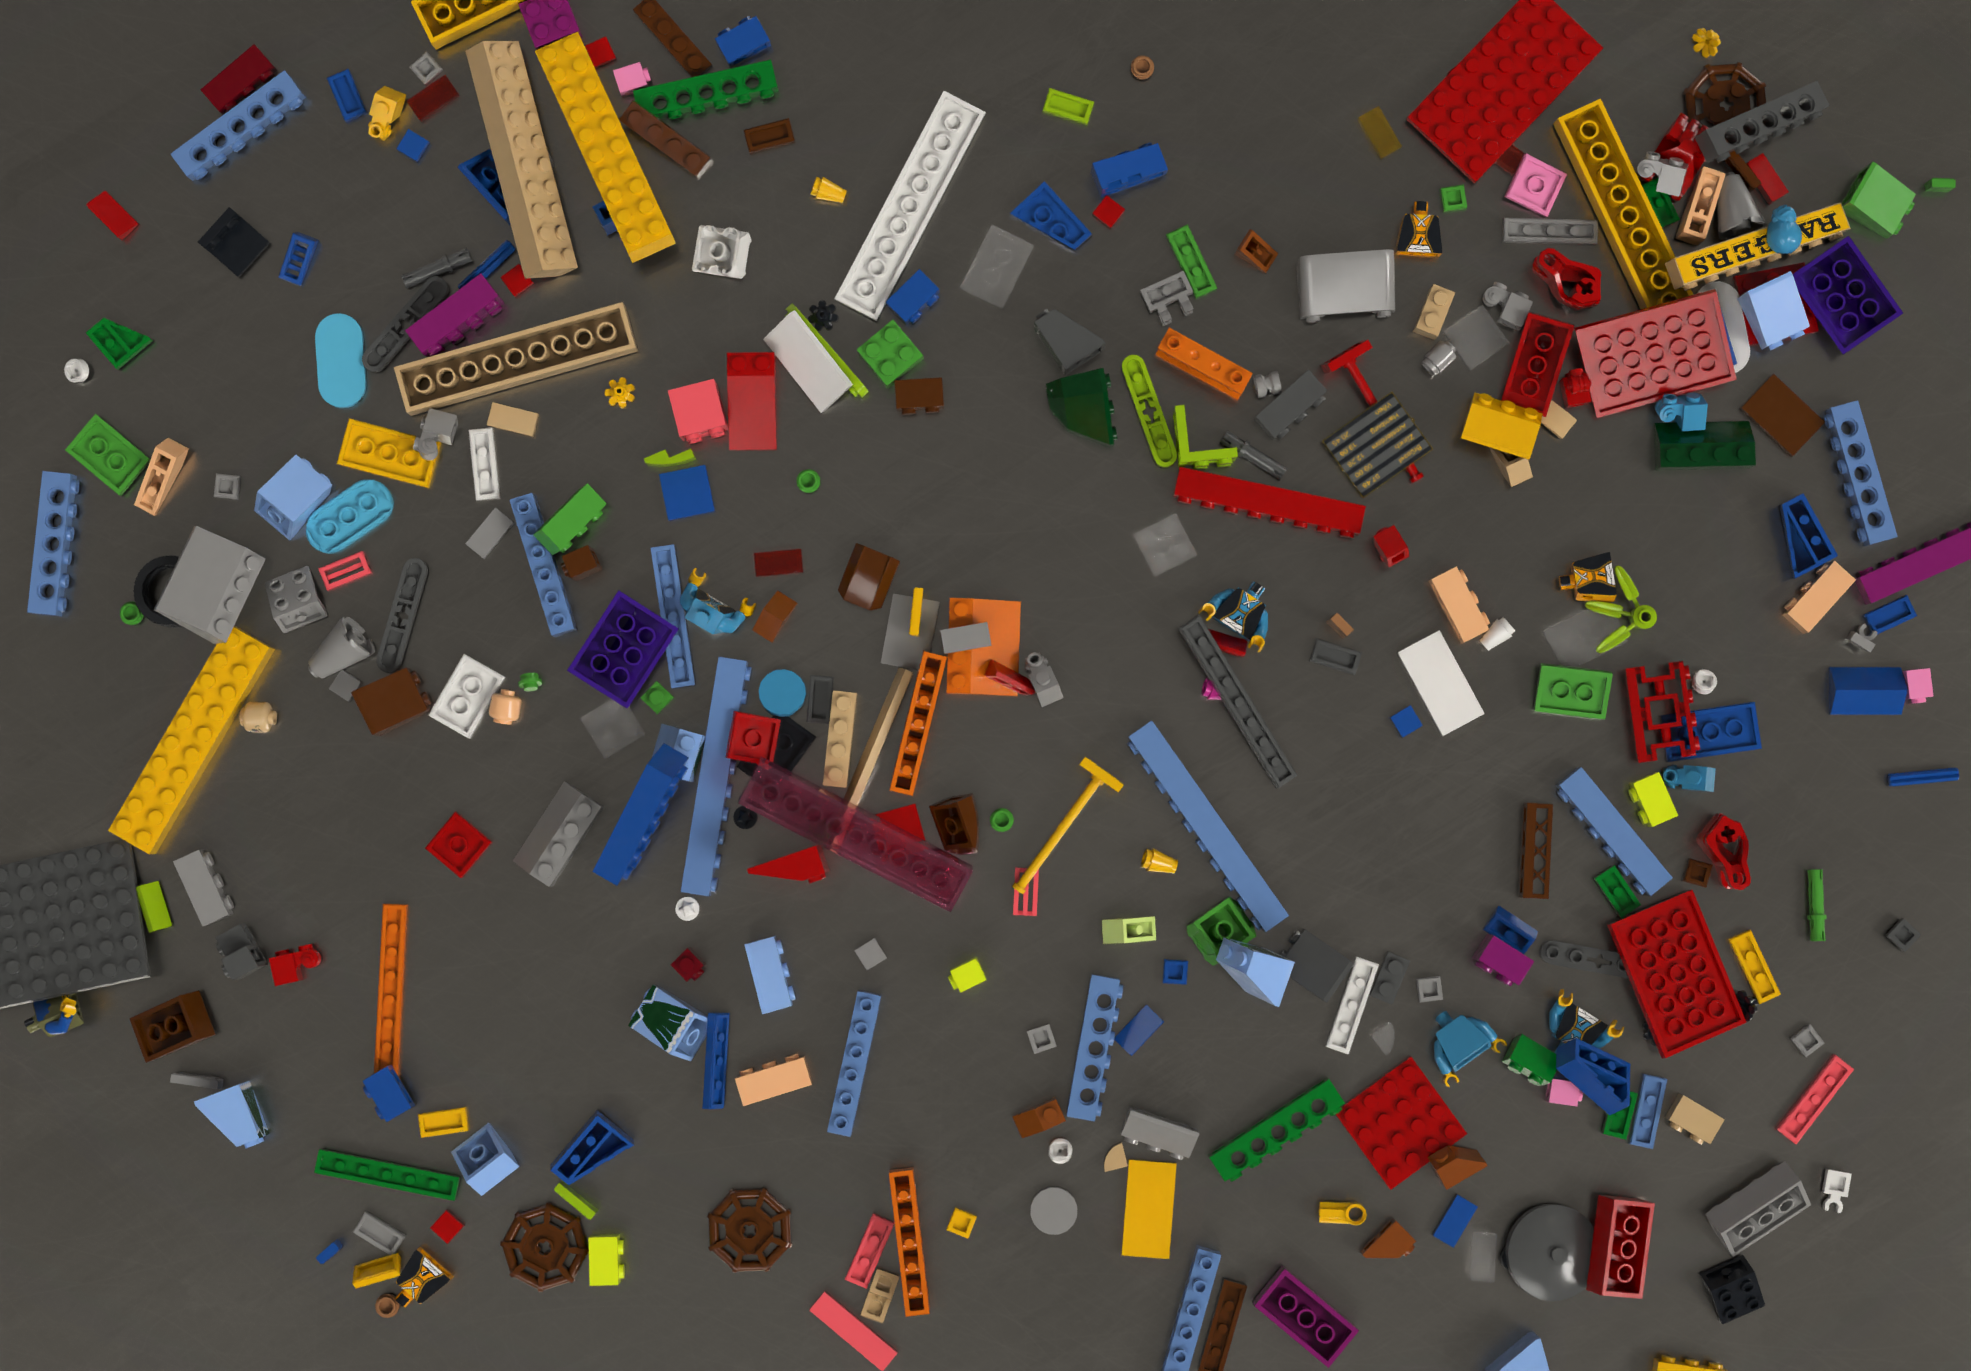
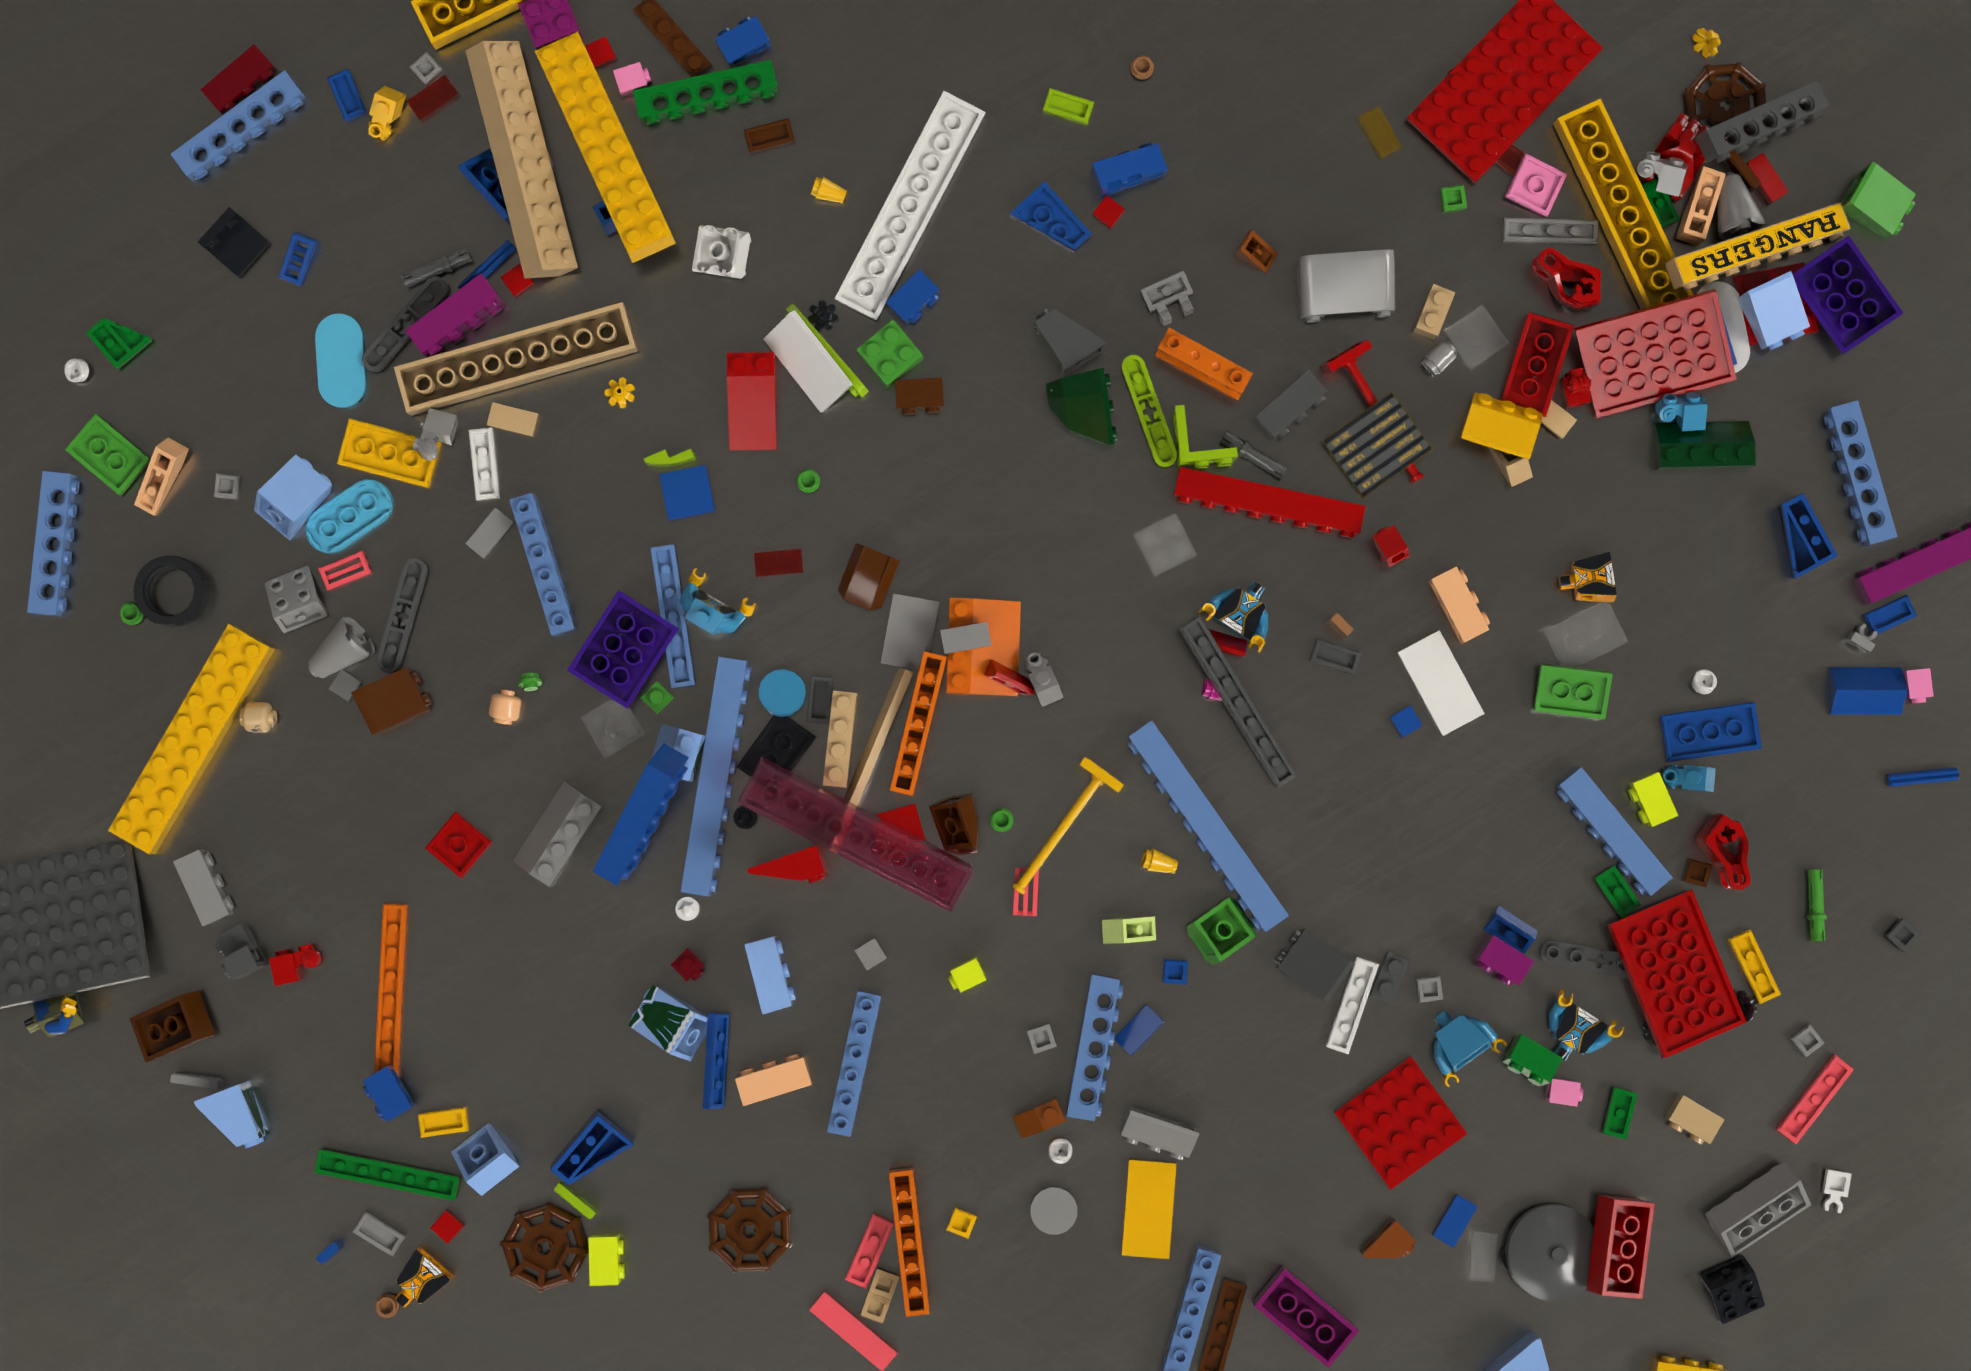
red slope [86,191,139,240] -> none
lime tile [136,881,172,933] -> none
light grey slope [154,526,265,644] -> none
yellow tile [352,1253,402,1289] -> none
blue tile [396,129,430,162] -> none
white tile [428,654,506,739] -> none
bright green brick [533,483,607,555] -> none
reddish brown brick [561,545,603,581] -> none
reddish brown plate [619,100,710,176] -> none
coral brick [668,379,729,444] -> none
red tile [725,711,781,766] -> none
dark orange slope [752,590,798,643] -> none
yellow tile [909,587,924,637] -> none
clear tile [960,225,1034,309] -> none
tan tile [1104,1142,1128,1172] -> none
bright green tile [1166,224,1217,299] -> none
green brick [1208,1078,1345,1182] -> none
light blue slope [1216,937,1295,1007] -> none
light grey wheel [1253,370,1282,398] -> none
yellow piece [1319,1201,1367,1225] -> none
clear tile [1371,1022,1395,1055] -> none
torso [1394,201,1442,257] -> none
dark orange slope [1427,1145,1488,1190] -> none
white cone [1480,617,1515,651] -> none
light grey brick [1482,282,1533,331] -> none
reddish brown fence [1519,803,1553,899] -> none
blue wedge [1556,1038,1631,1115] -> none
lime plant [1585,565,1657,653] -> none
red fence [1625,661,1700,763] -> none
medium blue tile [1628,1074,1667,1149] -> none
reddish brown tile [1740,374,1825,457] -> none
dark azure hair [1766,204,1802,254] -> none
light nougat brick [1782,561,1856,634] -> none
bright green tile [1925,178,1956,192] -> none

